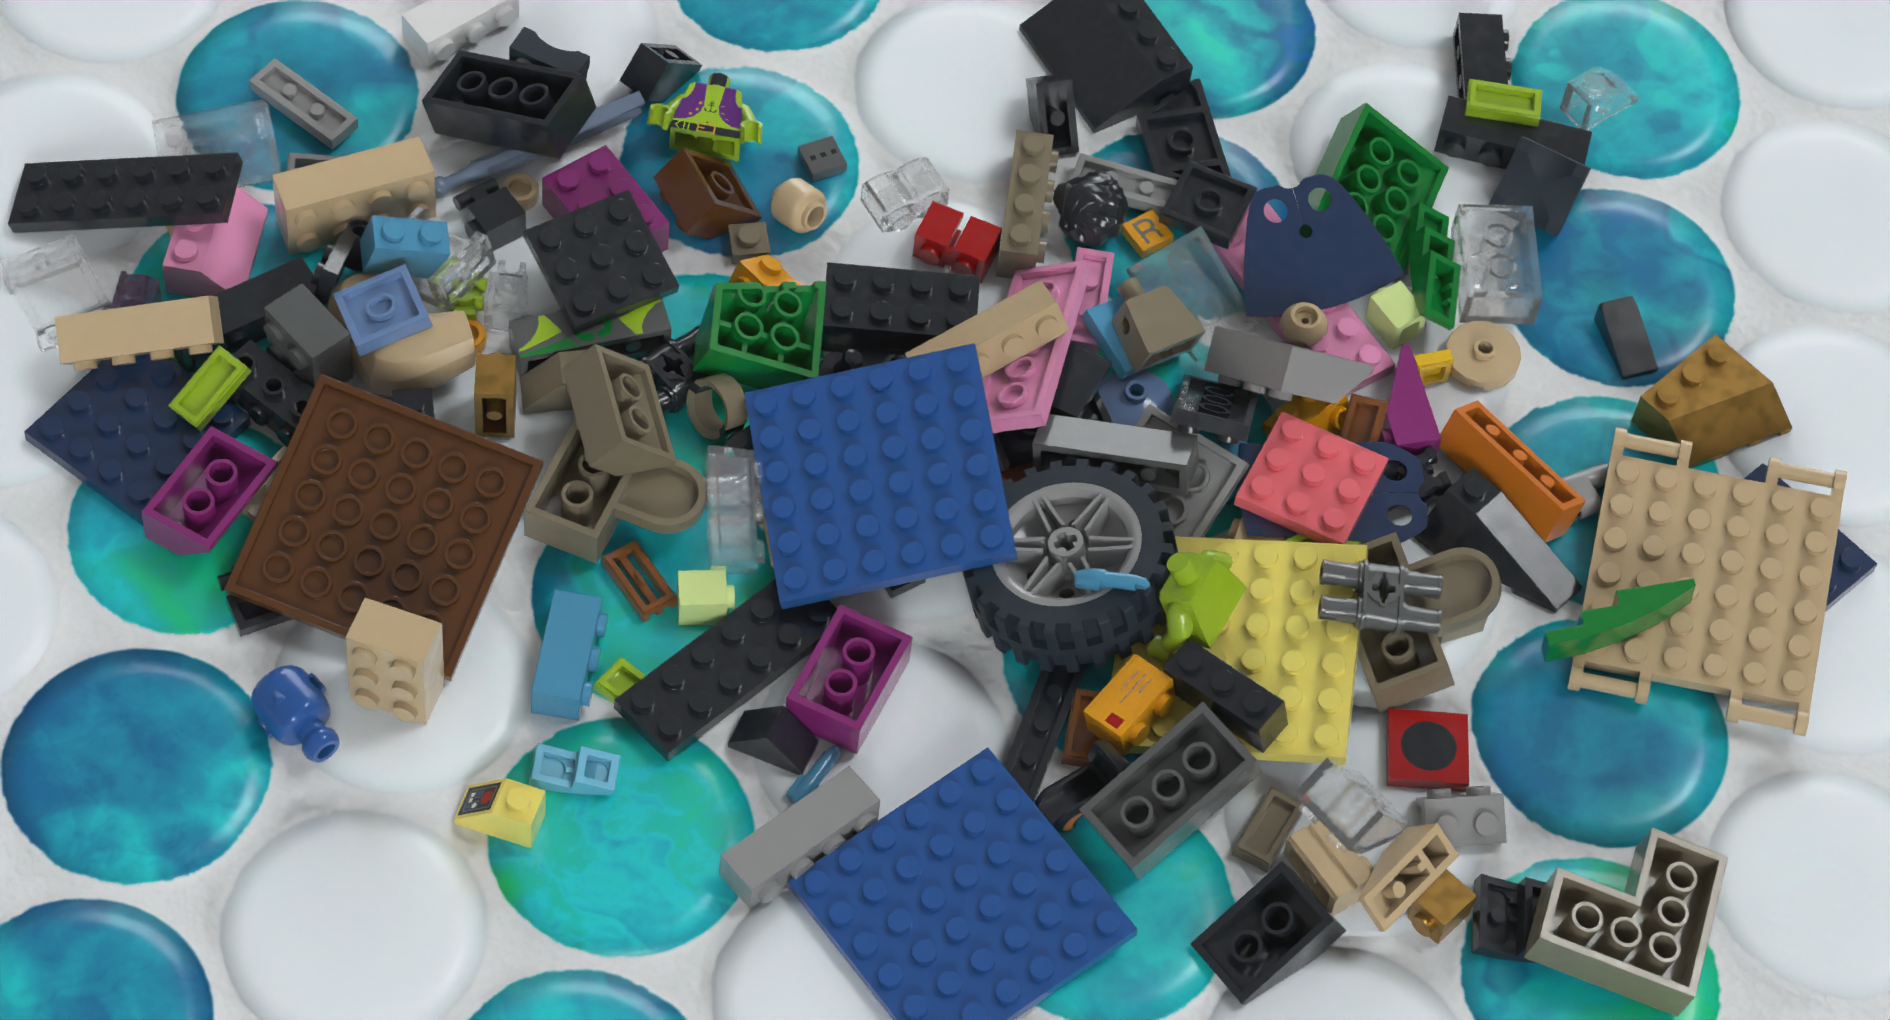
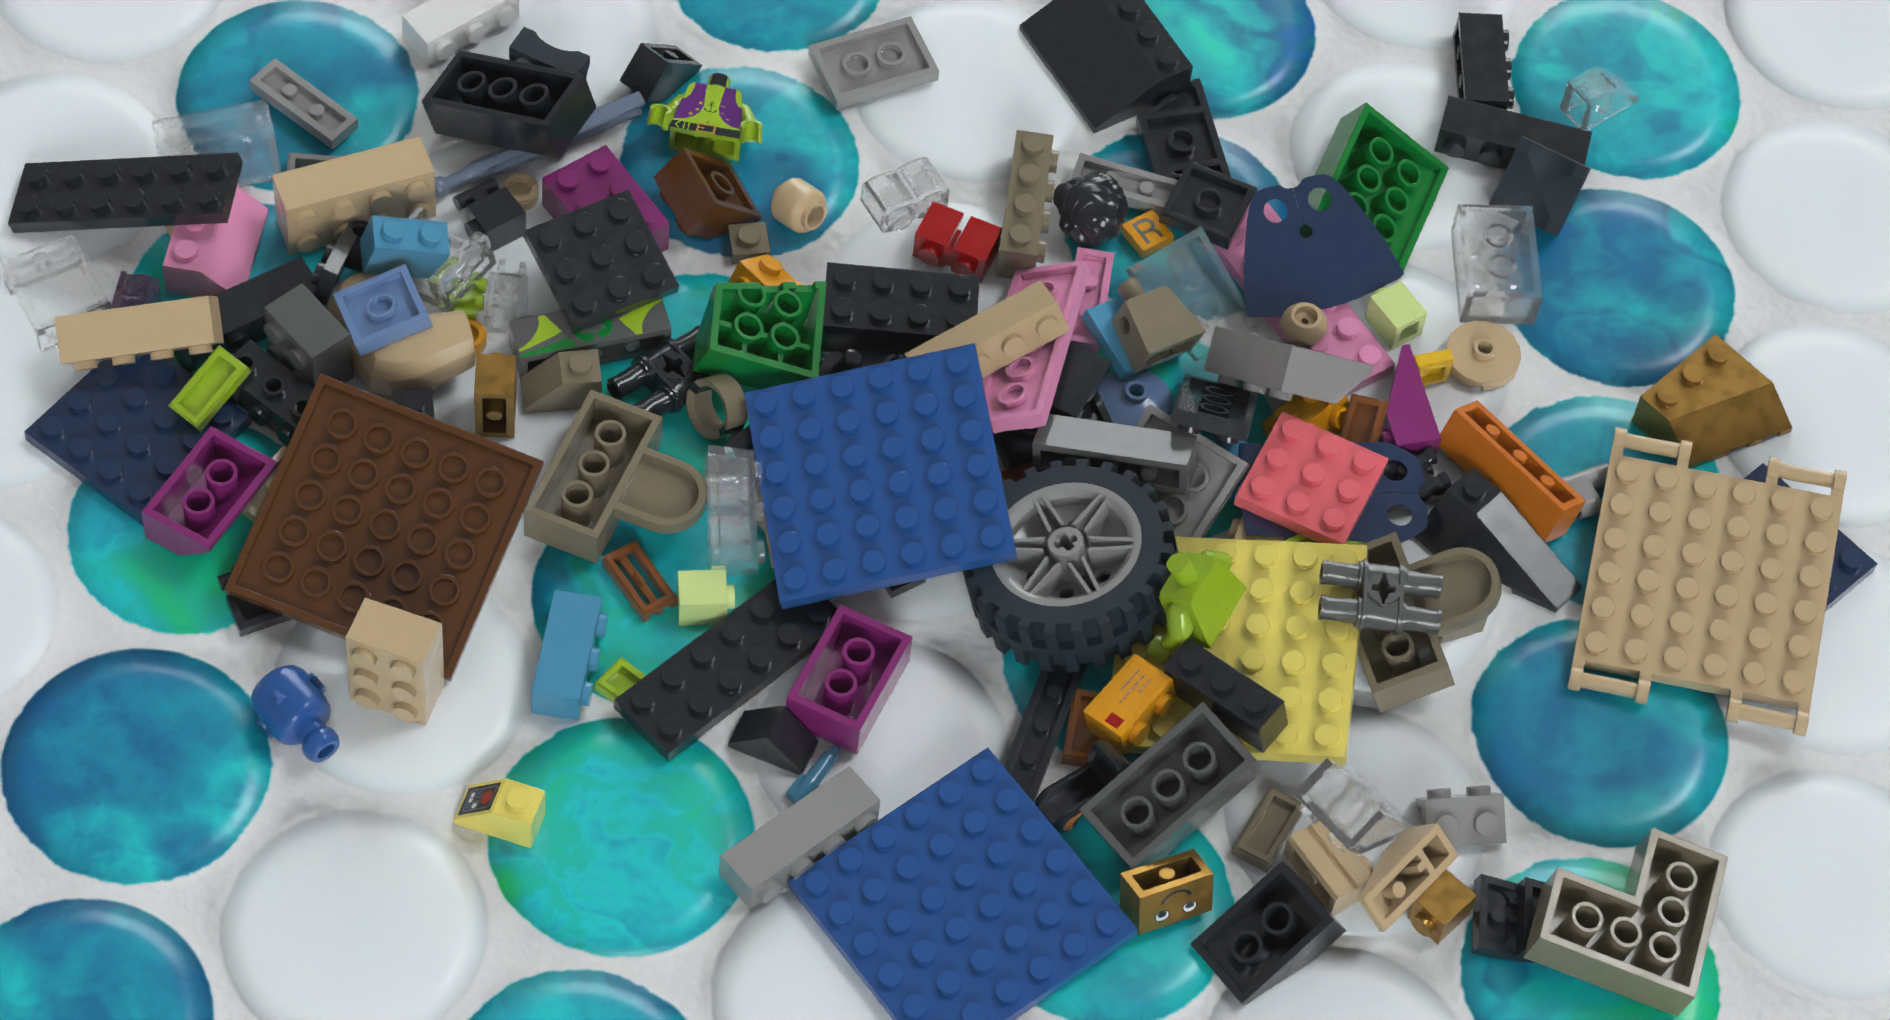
medium azure slope [528,743,620,795] -> none
dark tan slope [562,344,677,476] -> none
dark grey tile [797,136,847,182] -> none
black slope [1026,74,1079,155] -> none
dark azure piece [1074,568,1150,591] -> none
red tile [1386,708,1469,792] -> none
green slope [1408,202,1461,330] -> none
lime tile [1465,79,1542,127] -> none
green slope [1541,578,1696,662] -> none
black slope [1594,296,1658,379] -> none
none -> light grey plate [808,16,939,110]
none -> pearl gold brick [1120,848,1214,935]

